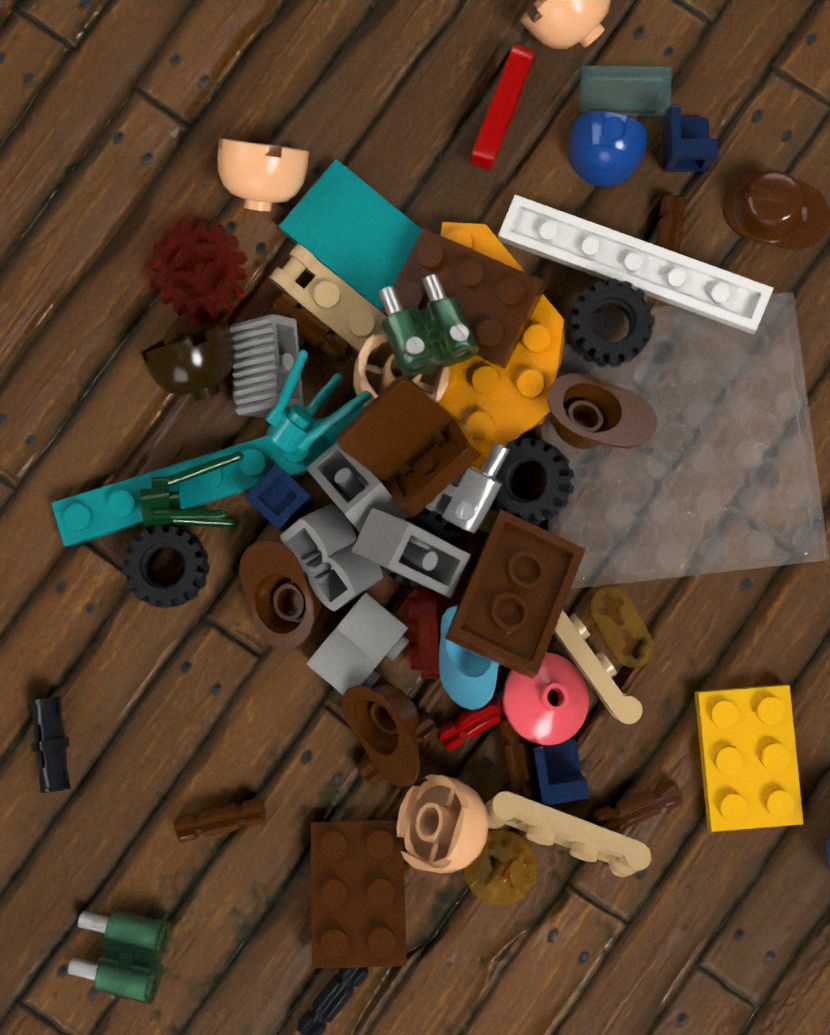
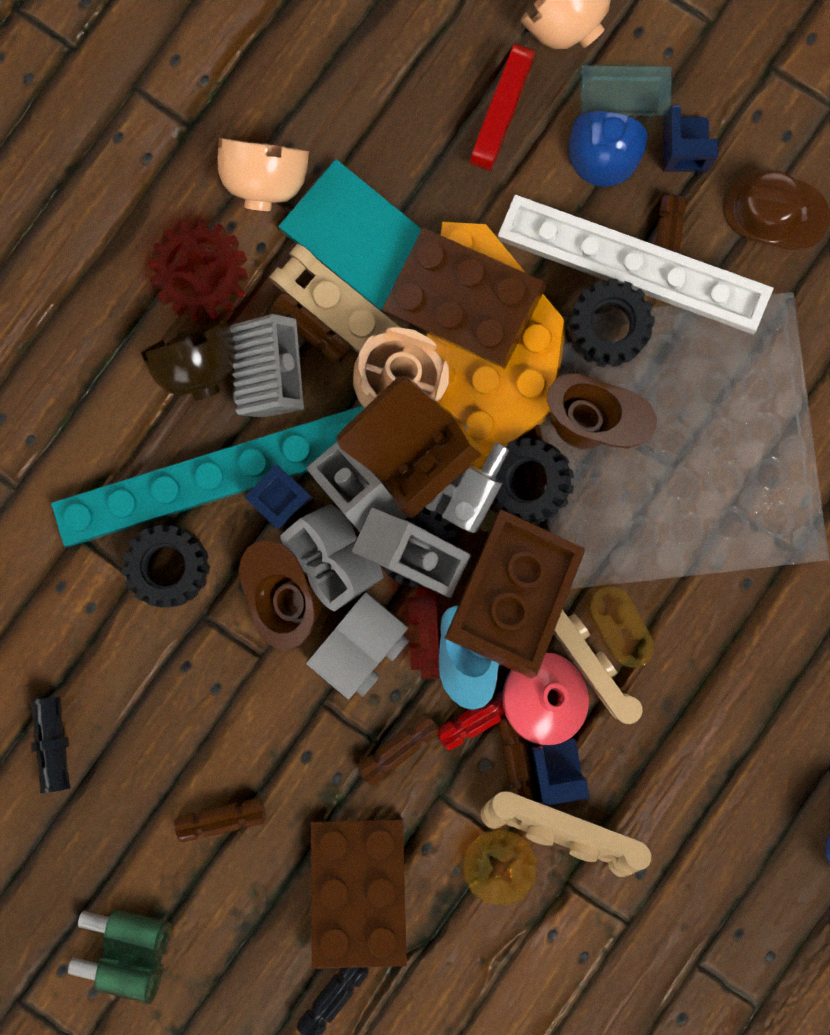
dark green plant [140,452,244,528] -> none
teal plant [265,350,371,454] -> none
reddish brown piece [342,682,420,788] -> none
clear green piece [379,274,479,377] -> none
light nougat cylinder [396,774,489,873] -> none
reddish brown axle [593,780,683,833] -> none
yellow plate [694,684,804,832] -> none

